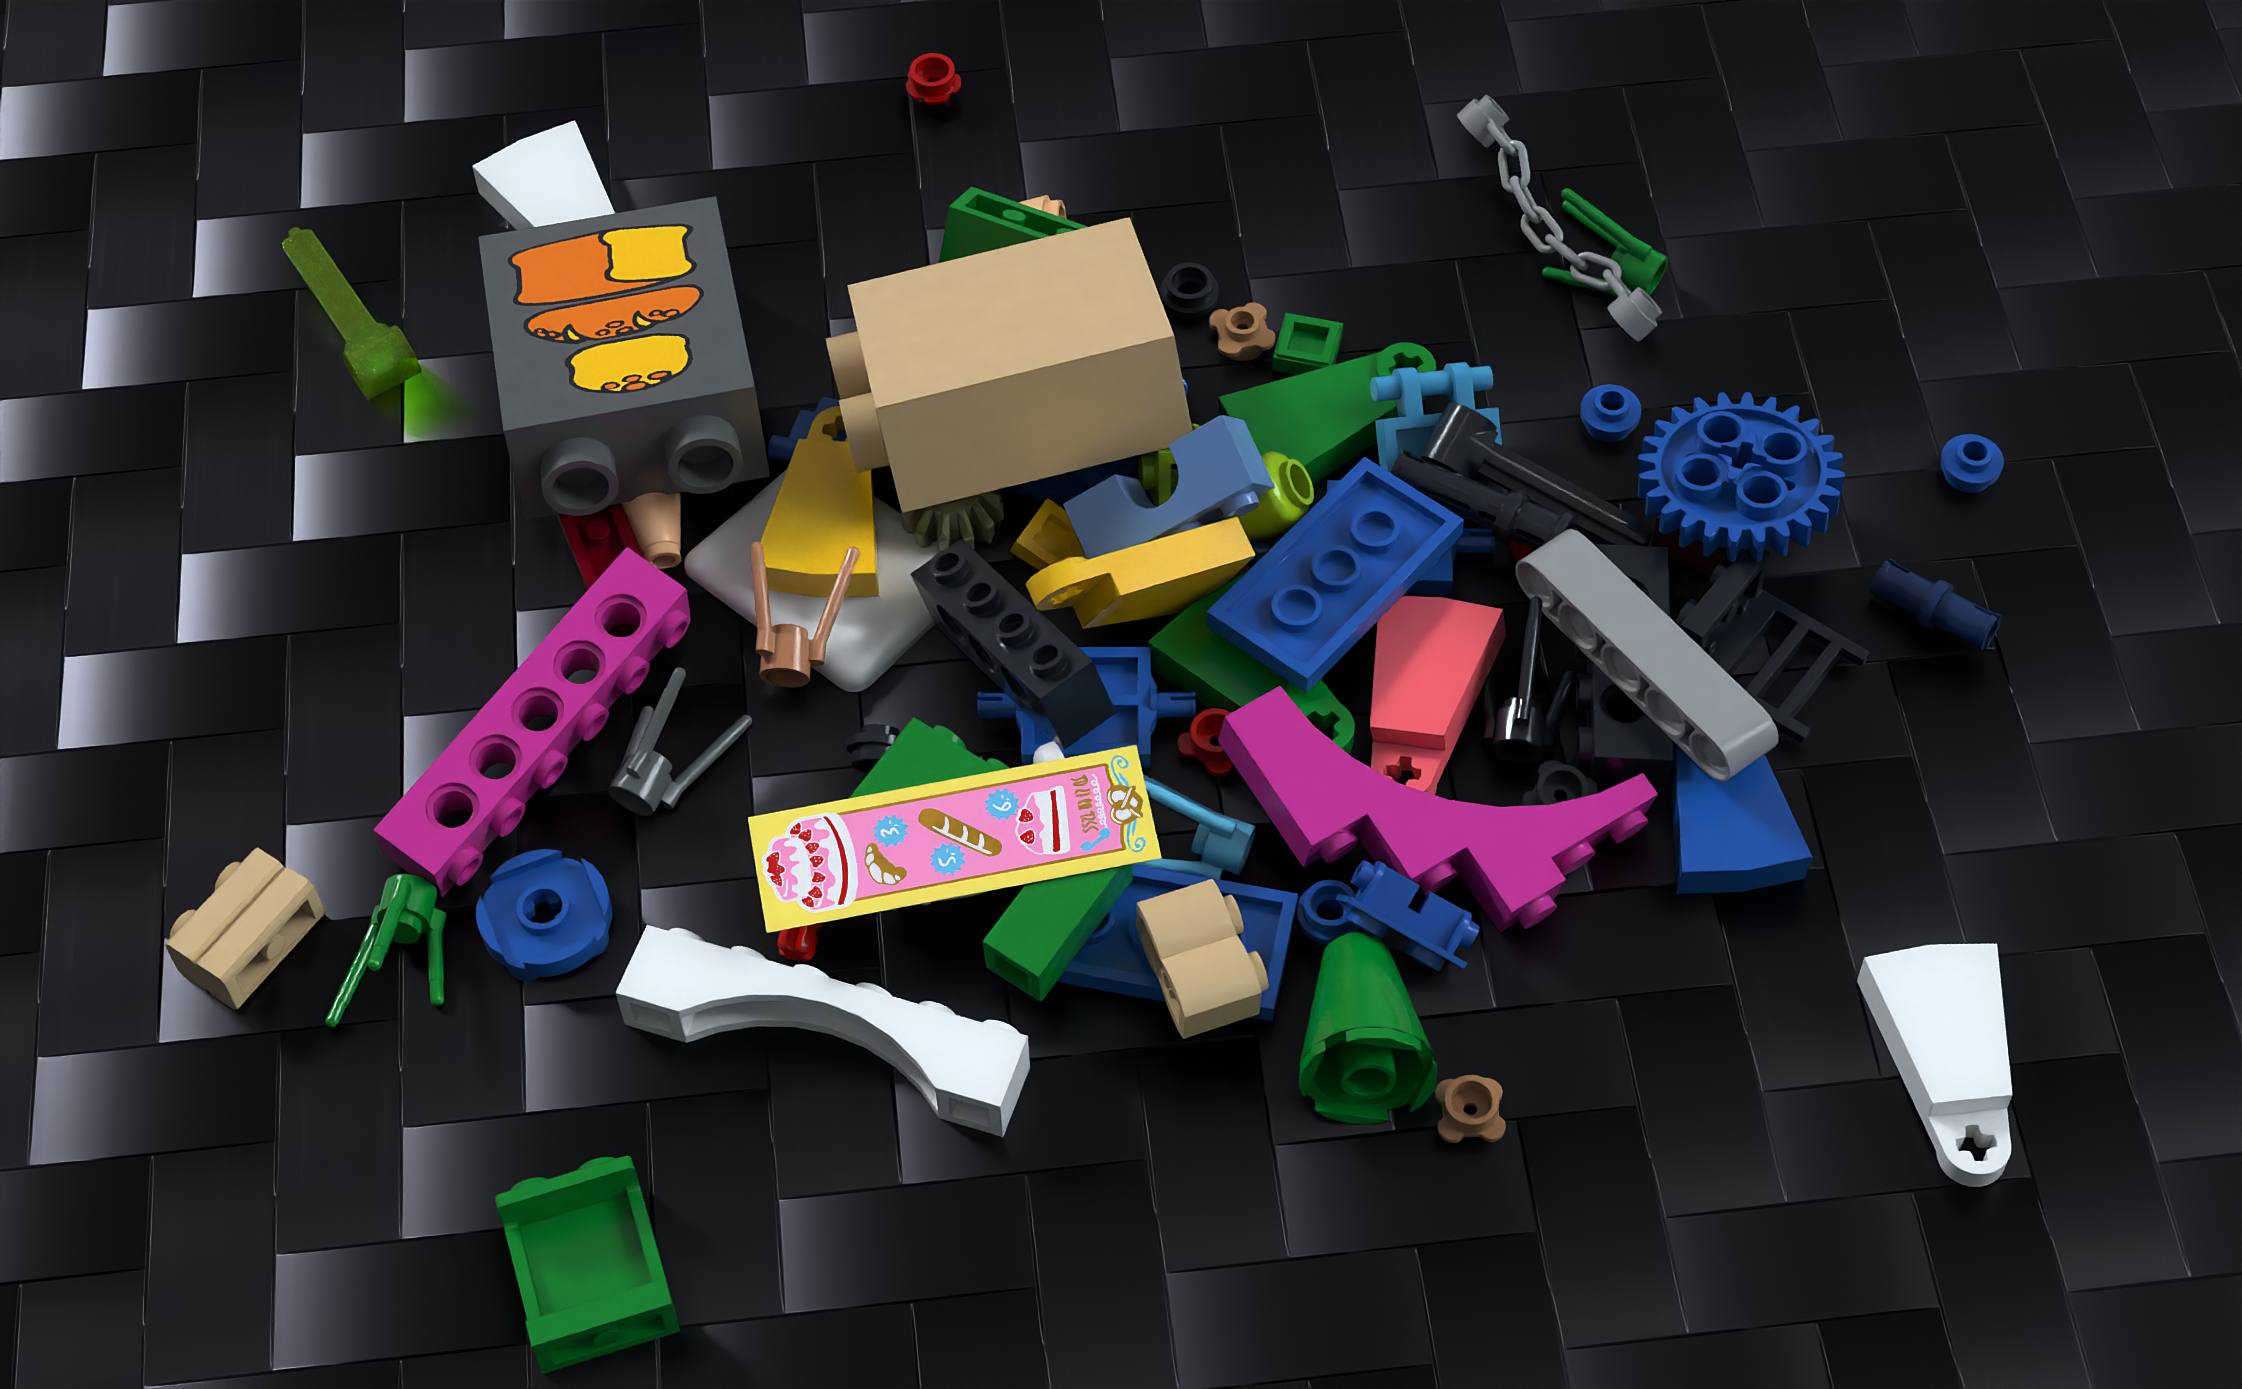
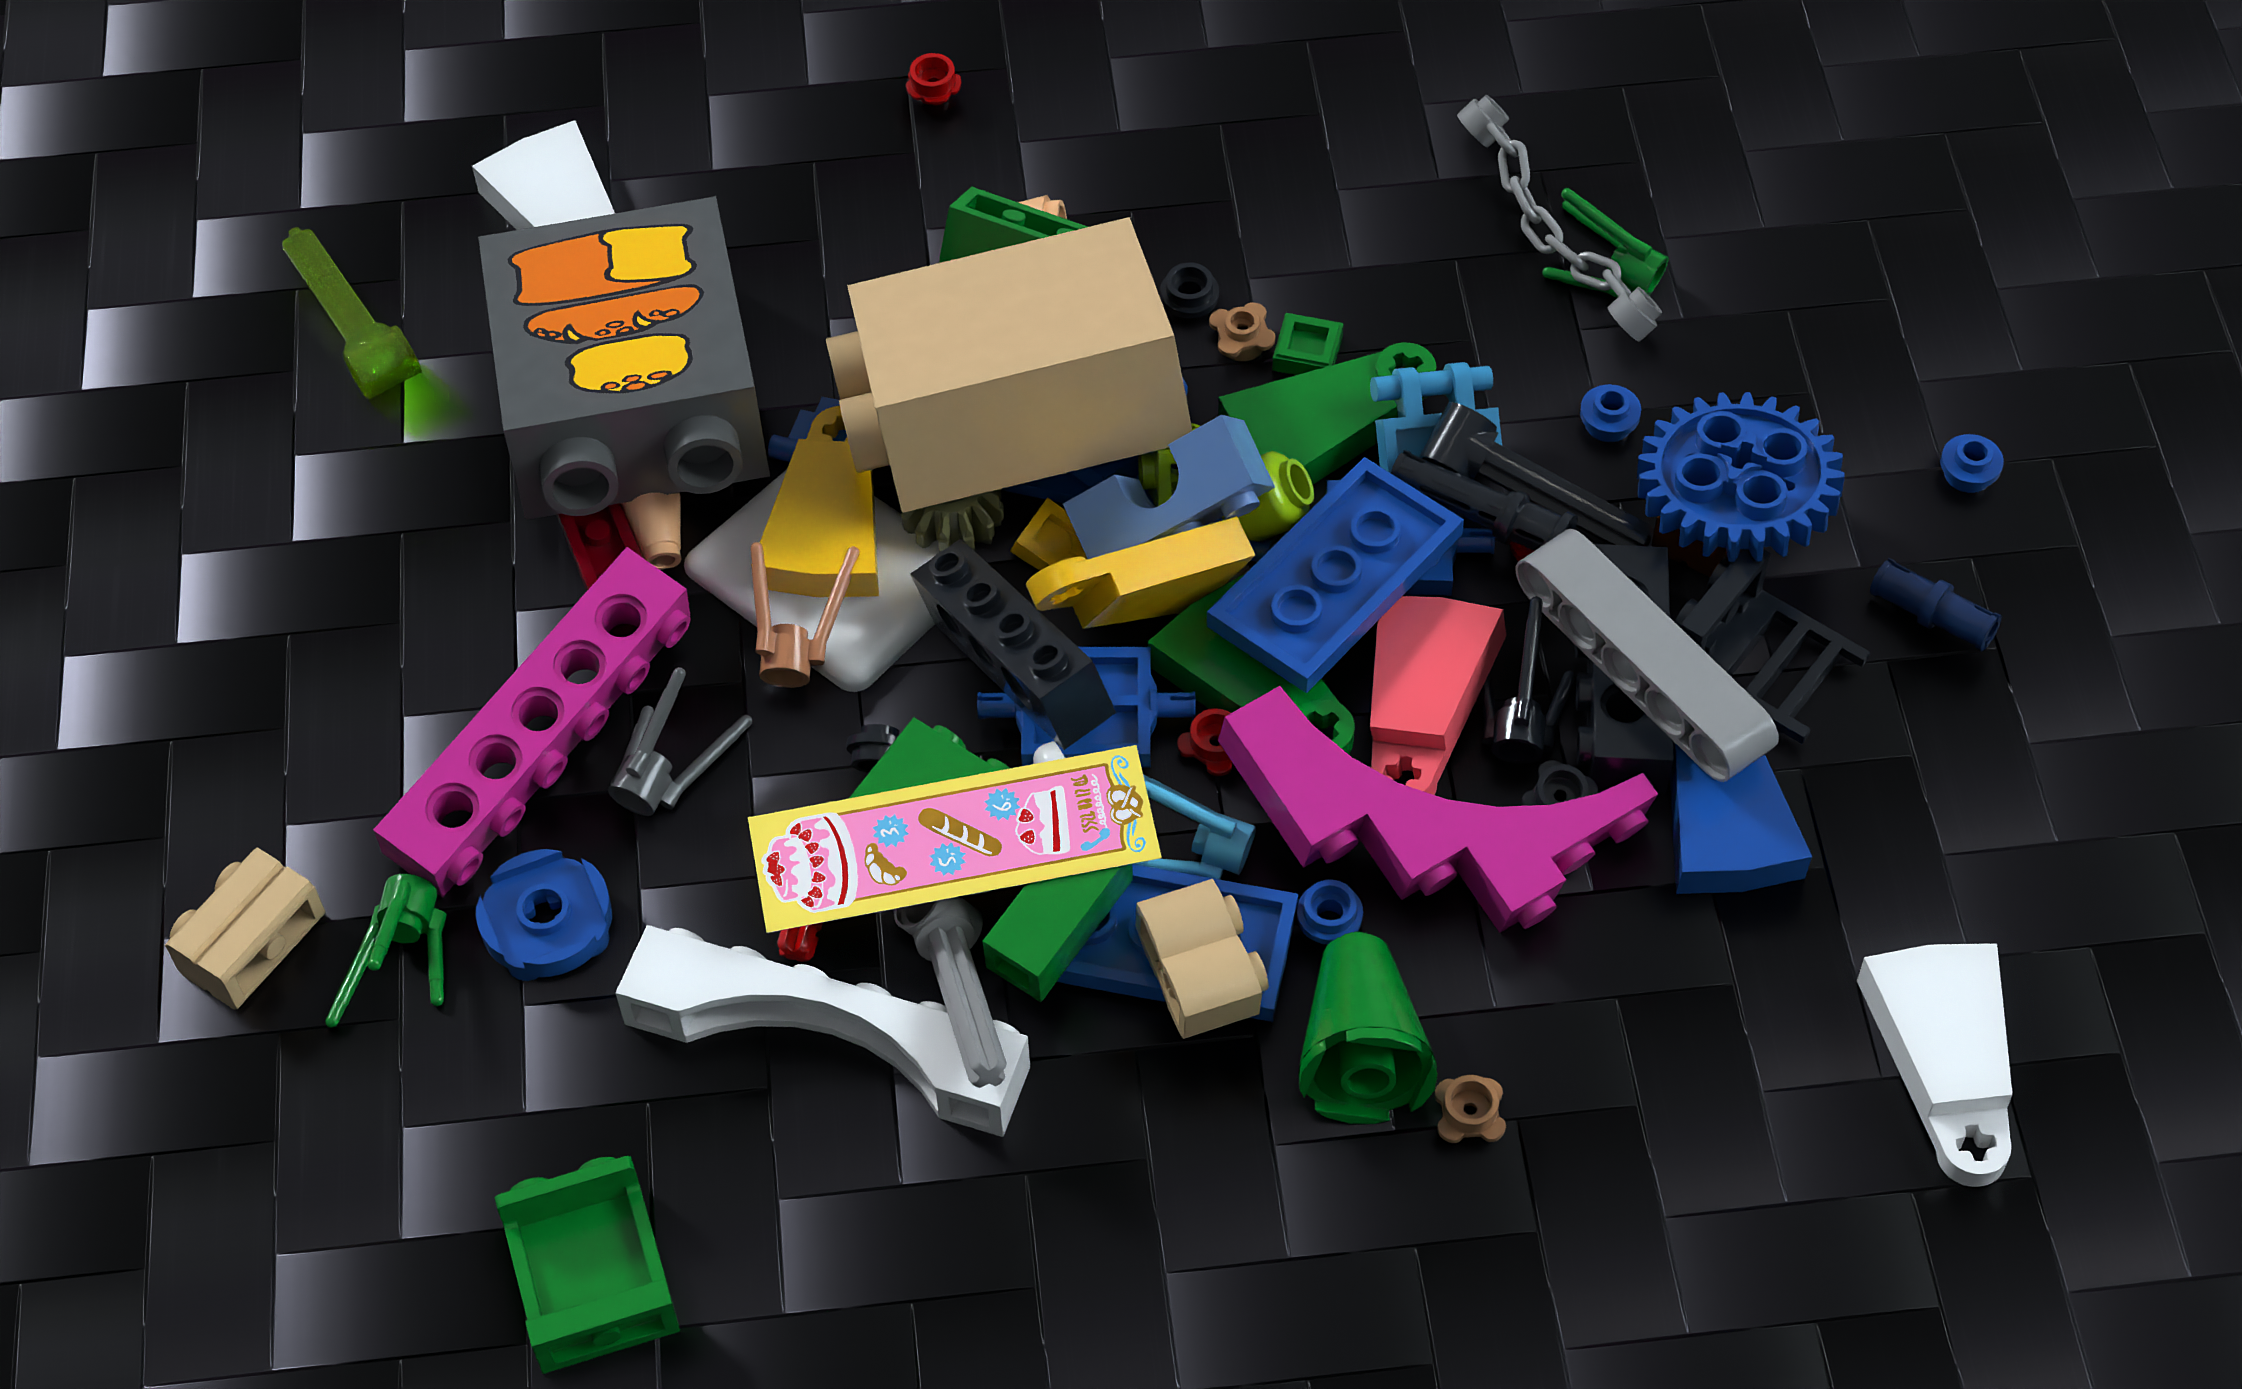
blue hinge [1335,860,1480,972] -> none
none -> light grey axle [894,896,1007,1088]

